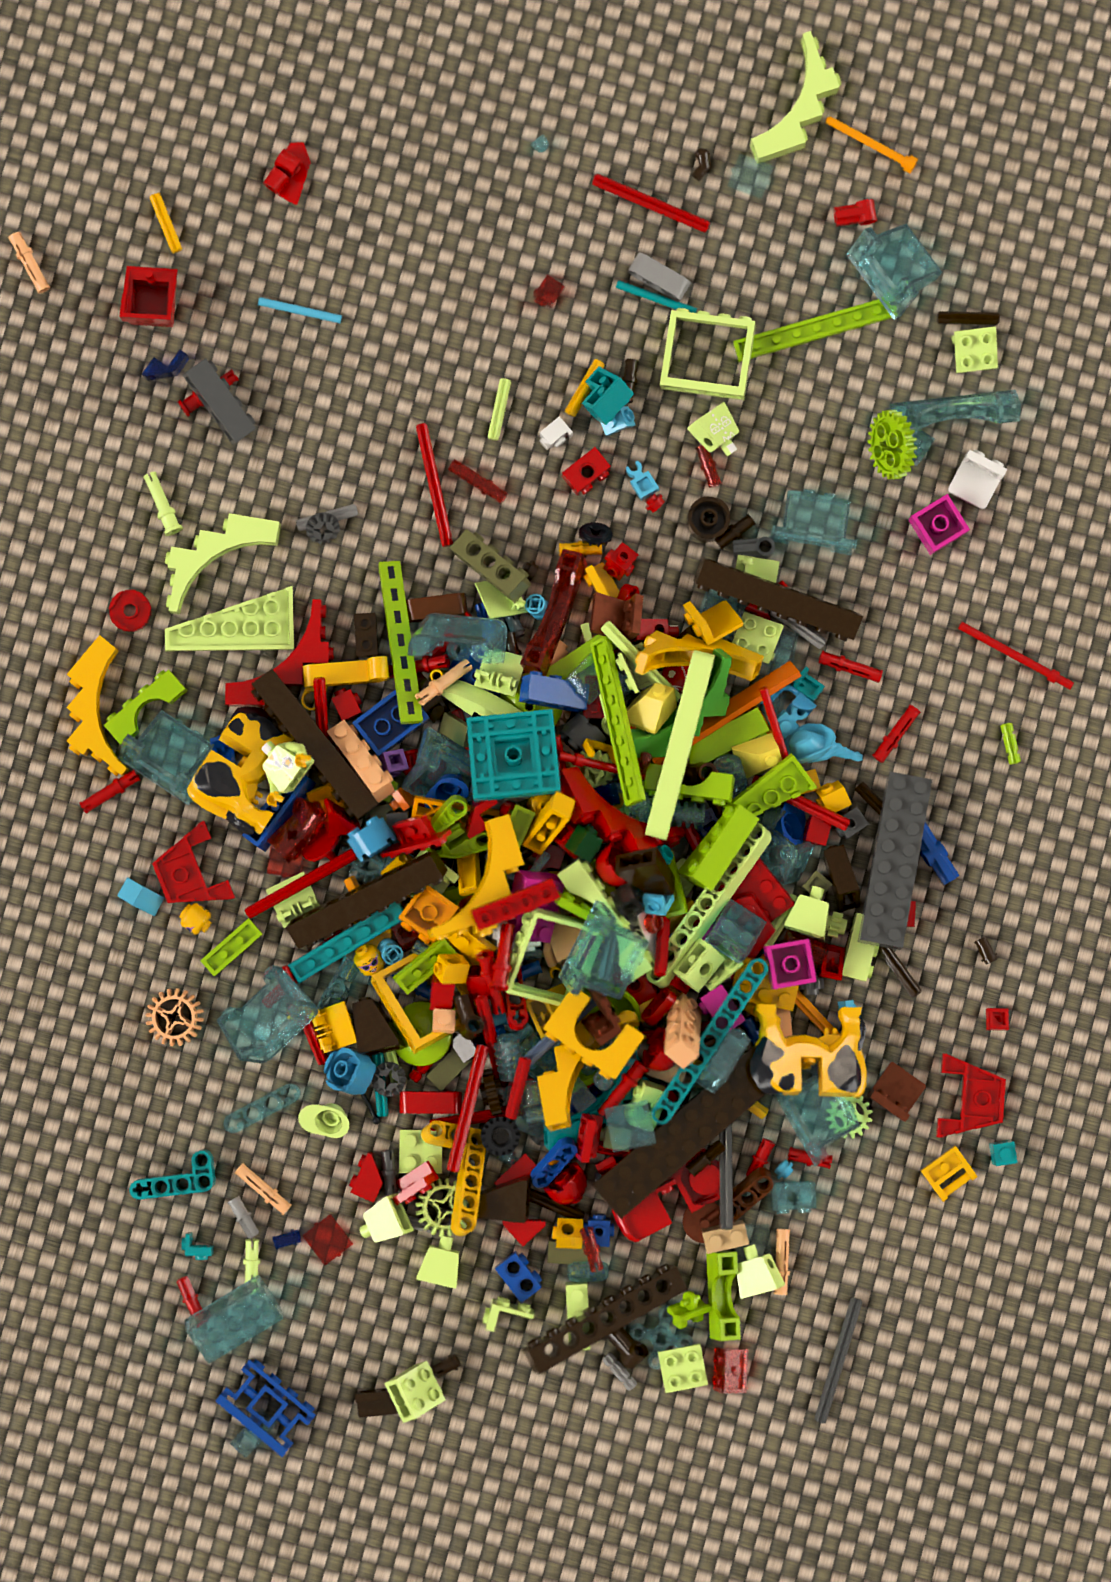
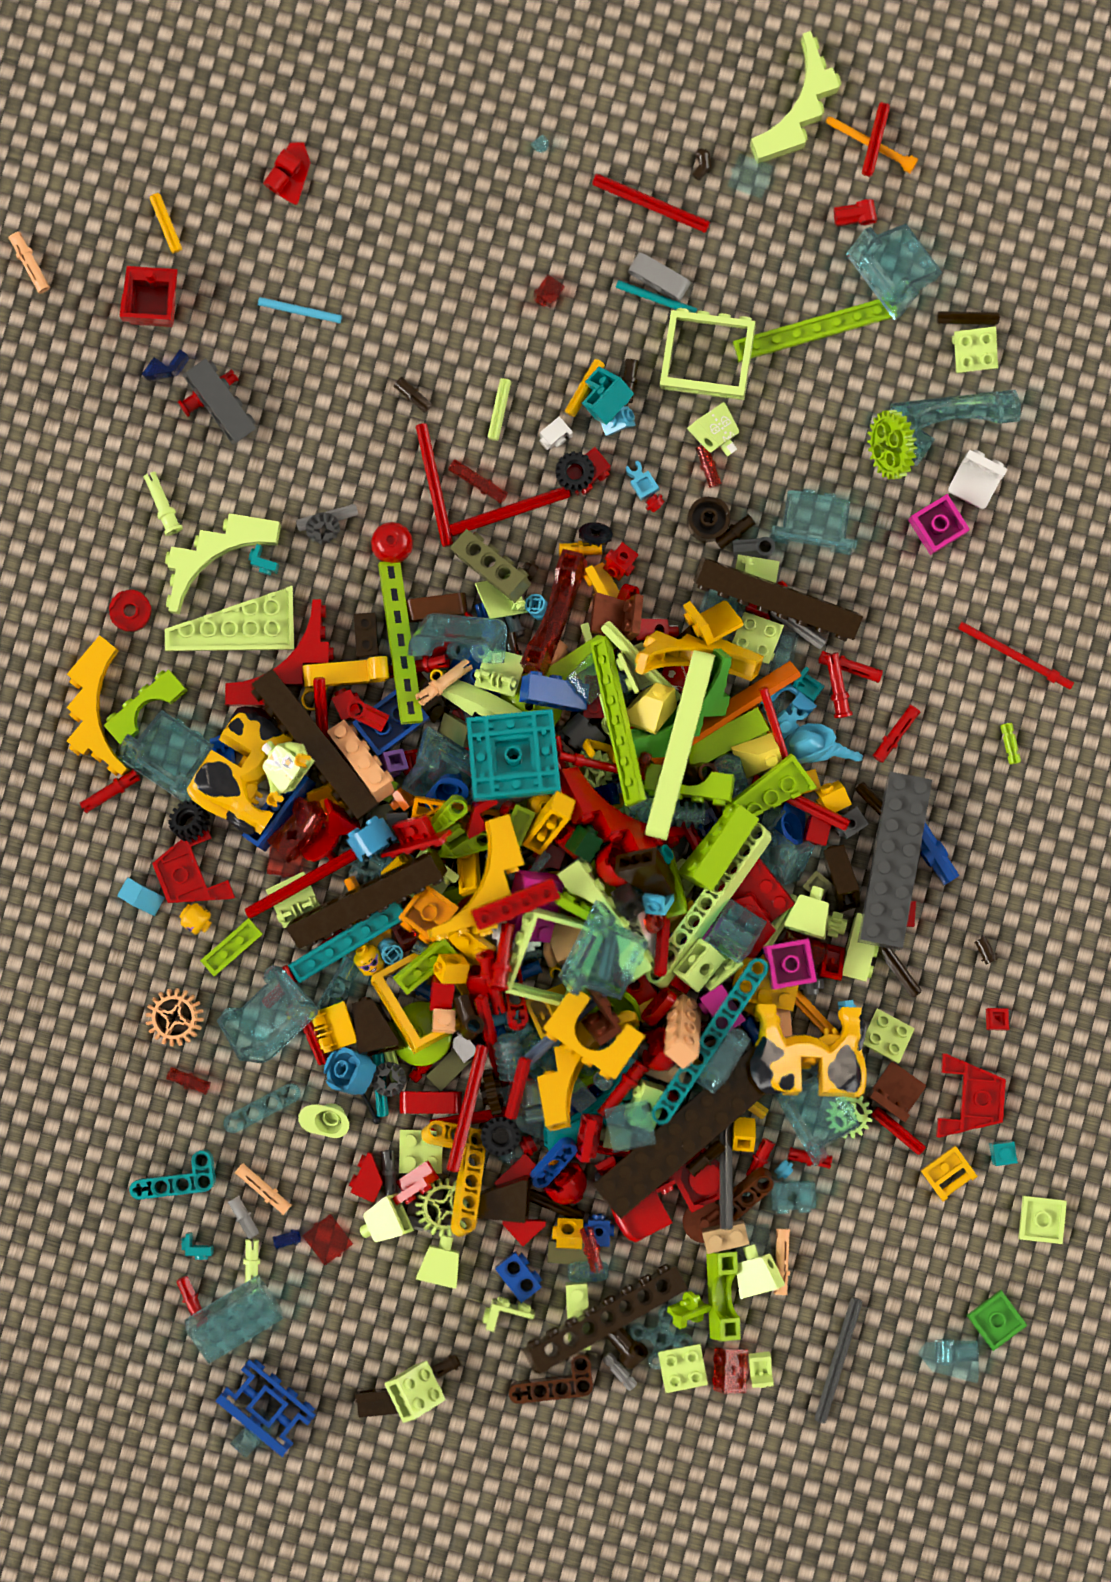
none -> clear red pin [166,1067,211,1095]
none -> black tyre [168,800,211,842]
none -> teal bracket [249,544,279,576]
none -> red piece [347,699,390,732]
none -> red cylinder [371,522,413,563]
none -> dark brown axle [394,377,432,413]
none -> red axle [449,487,570,536]
none -> reddish brown beam [509,1352,593,1404]
none -> red plate [519,1135,537,1156]
none -> black tyre [556,451,594,492]
none -> yellow brick [732,1117,756,1152]
none -> yellowish green bracket [748,1351,774,1388]
none -> red pin [825,652,853,718]
none -> red axle [862,102,890,177]
none -> yellowish green hinge [863,1008,915,1064]
none -> red axle [871,1107,926,1155]
none -> clear light blue panel [918,1339,979,1383]
none -> bright green tile [966,1289,1028,1351]
none -> yellowish green plate [1018,1196,1067,1244]

